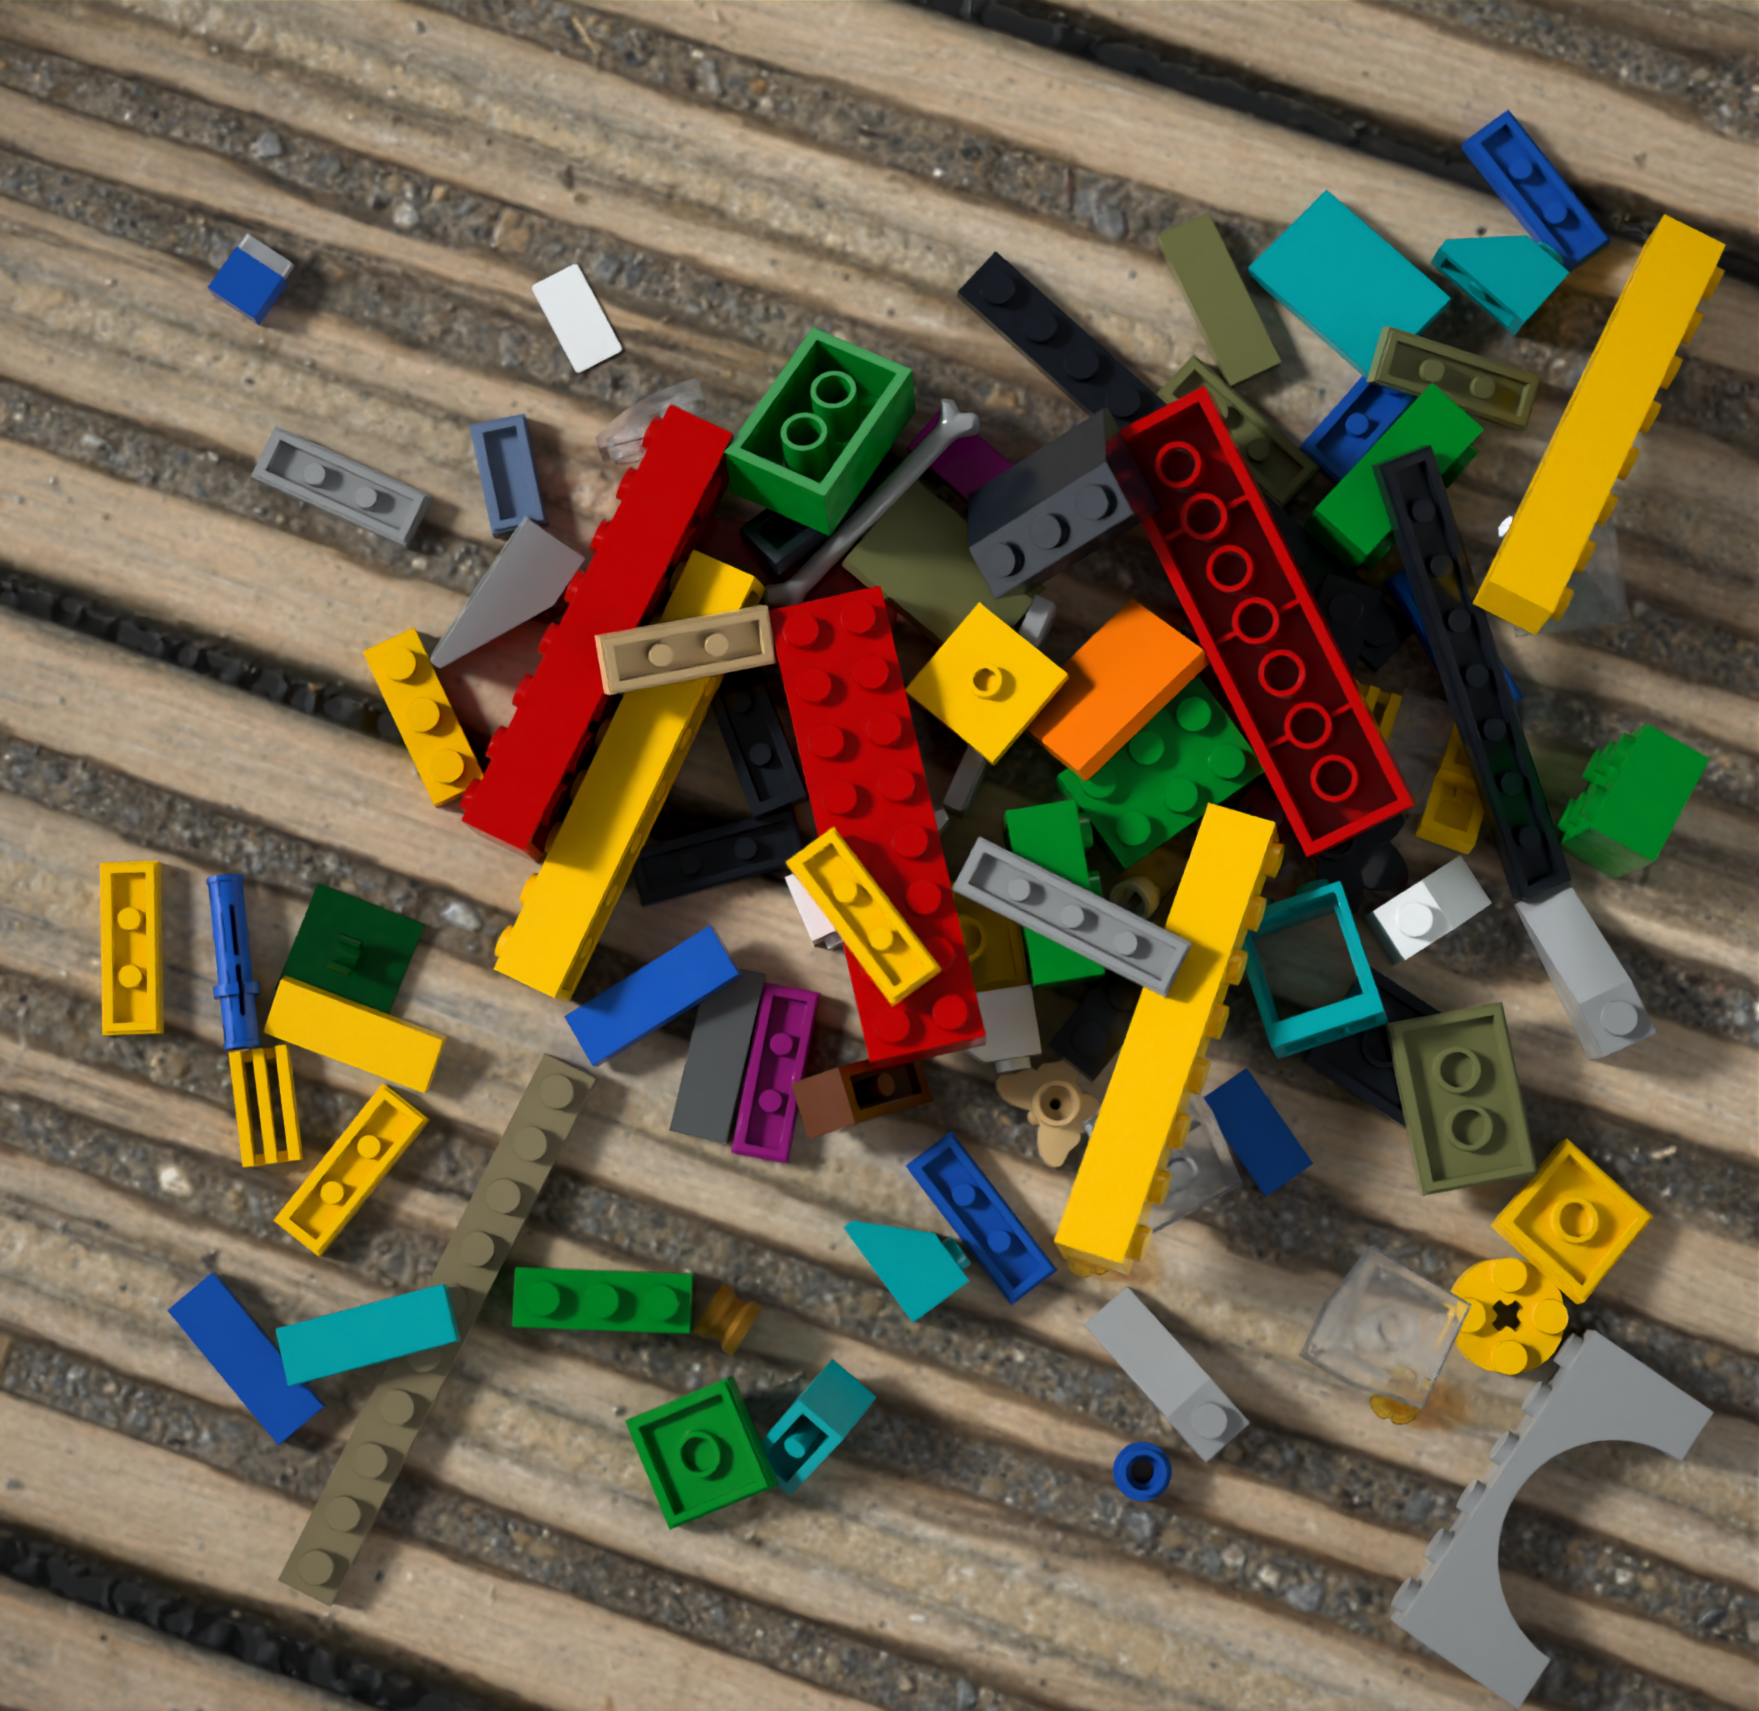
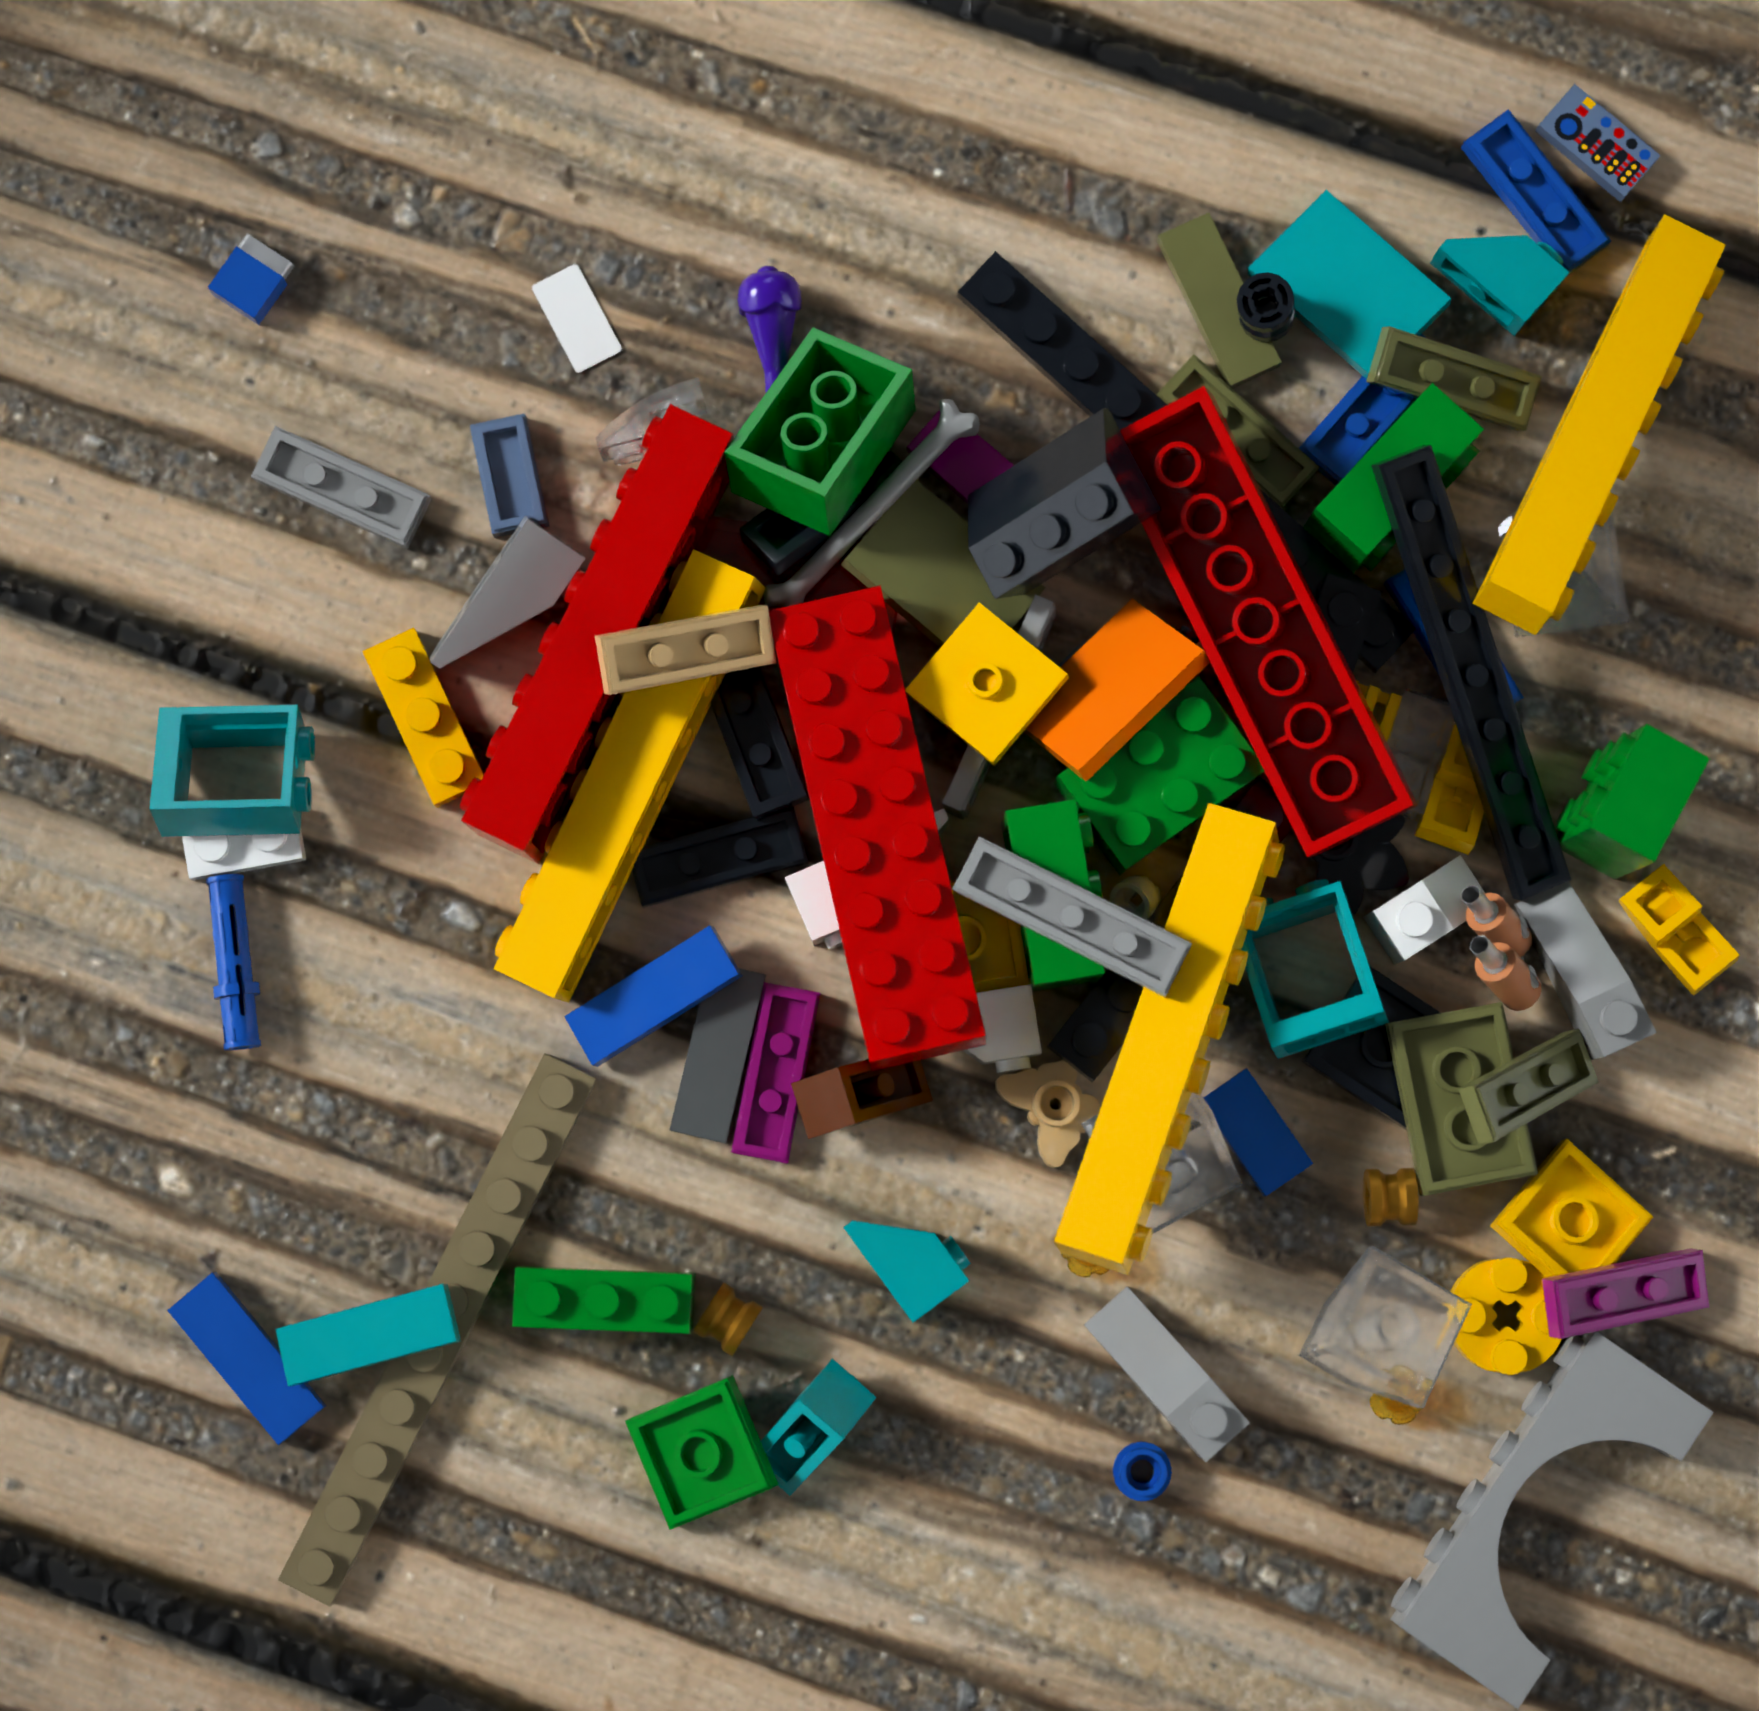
yellow tile [100,861,164,1036] -> none
yellow tile [229,1044,304,1168] -> none
yellow tile [263,976,447,1093] -> none
yellow tile [273,1083,431,1257] -> none
dark green piece [275,883,425,1014] -> none
yellow tile [786,827,941,1007] -> none
blue tile [905,1131,1057,1305] -> none
none -> teal window [149,704,315,837]
none -> white plate [182,829,306,881]
none -> dark purple piece [738,266,802,392]
none -> black wheel [1237,272,1295,342]
none -> pearl gold wheel [1363,1168,1418,1226]
none -> olive tile [1458,1029,1599,1145]
none -> nougat piece [1461,885,1542,1011]
none -> tile [1535,84,1661,203]
none -> magenta tile [1542,1248,1710,1339]
none -> yellow slope [1619,864,1740,996]

